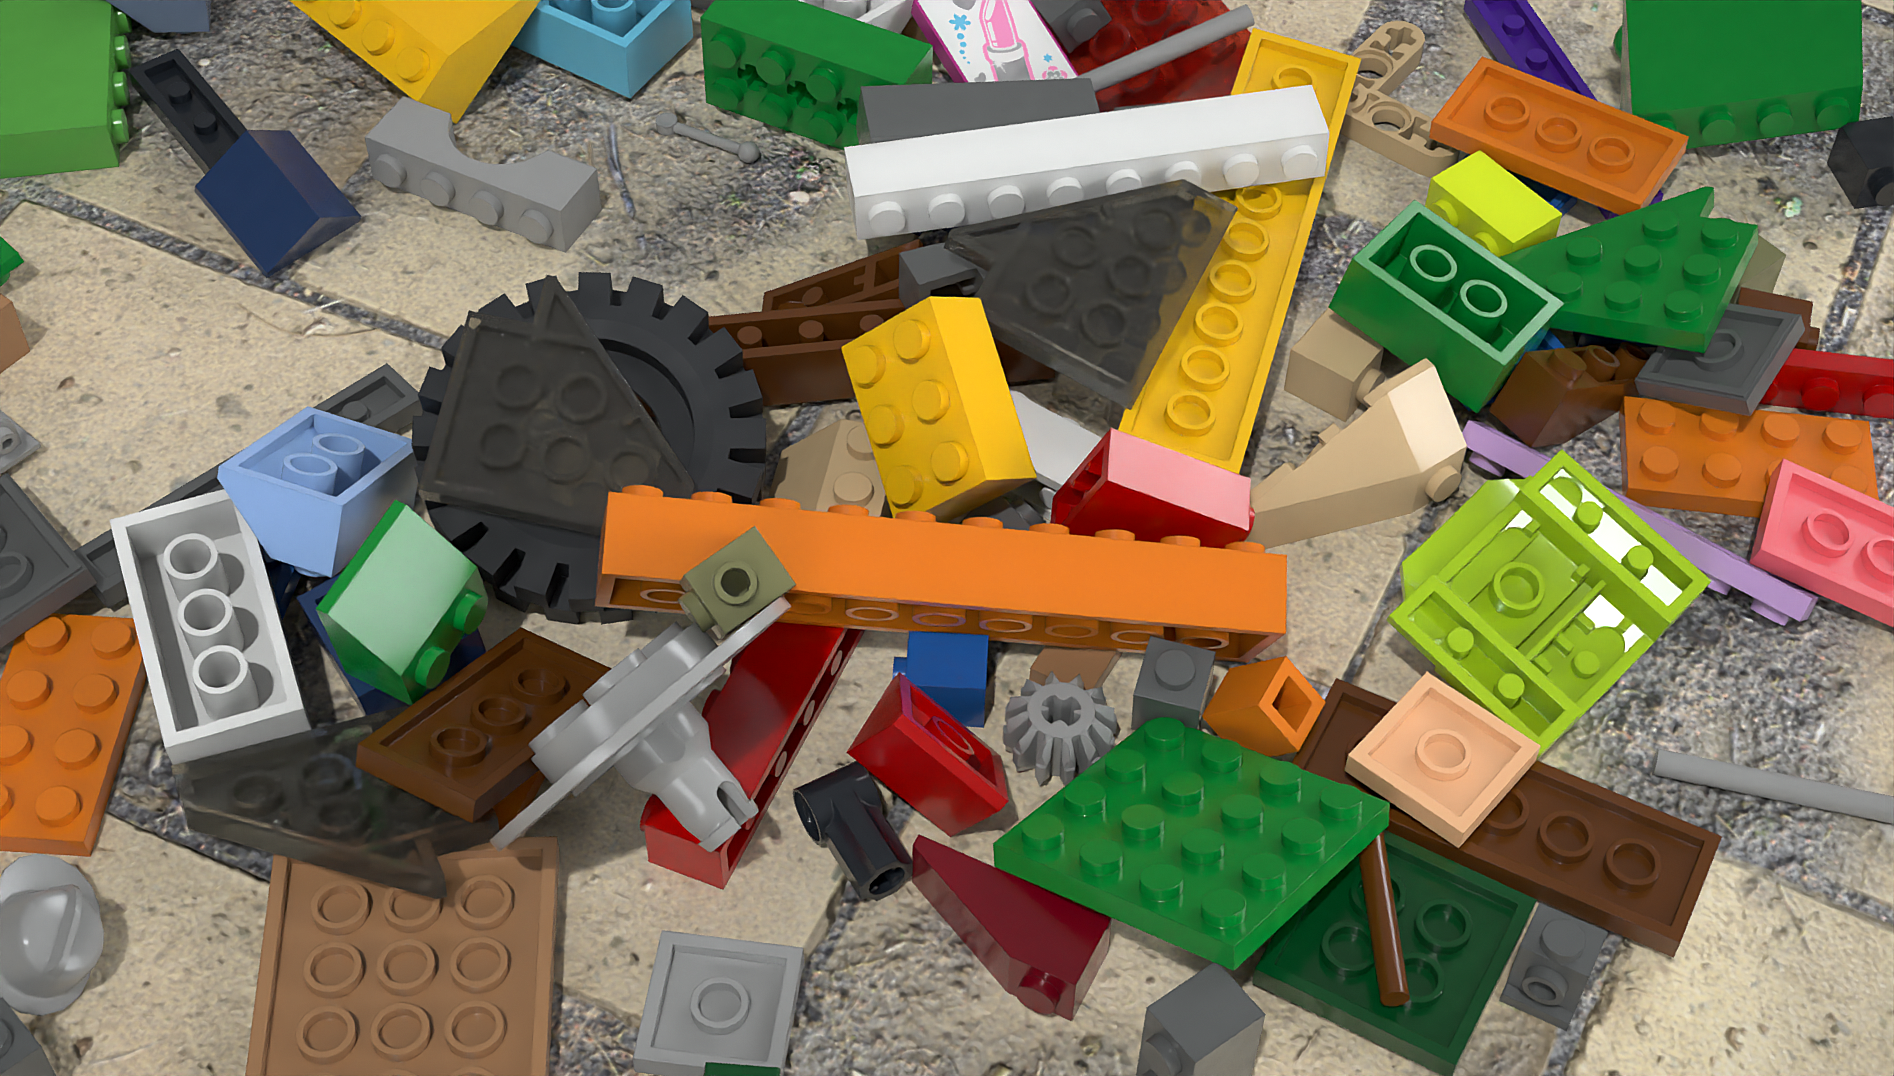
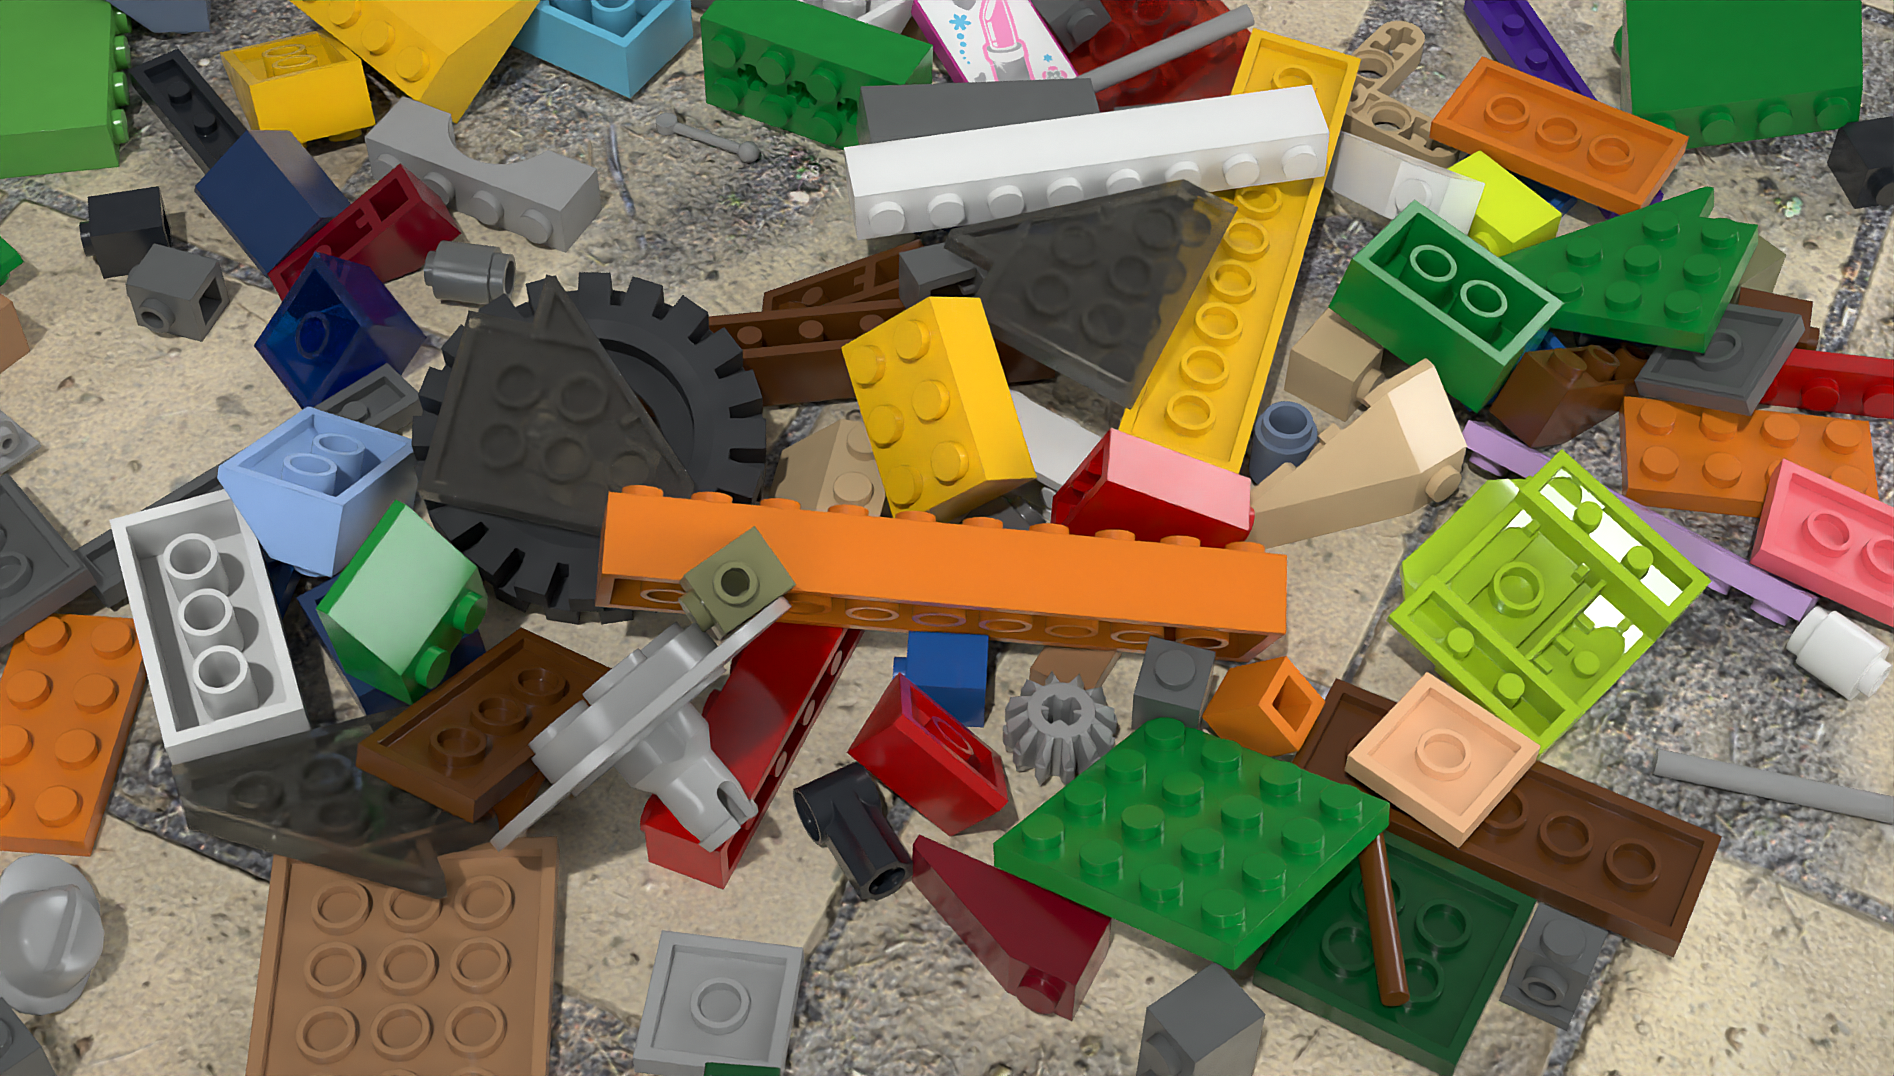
none -> black brick [79,186,173,279]
none -> dark grey brick [125,244,230,342]
none -> yellow slope [220,29,376,148]
none -> clear blue slope [254,251,427,410]
none -> dark red slope [267,163,462,316]
none -> dark grey brick [424,240,516,305]
none -> sand blue brick [1248,401,1318,484]
none -> white slope [1324,131,1485,235]
none -> white brick [1786,607,1893,700]

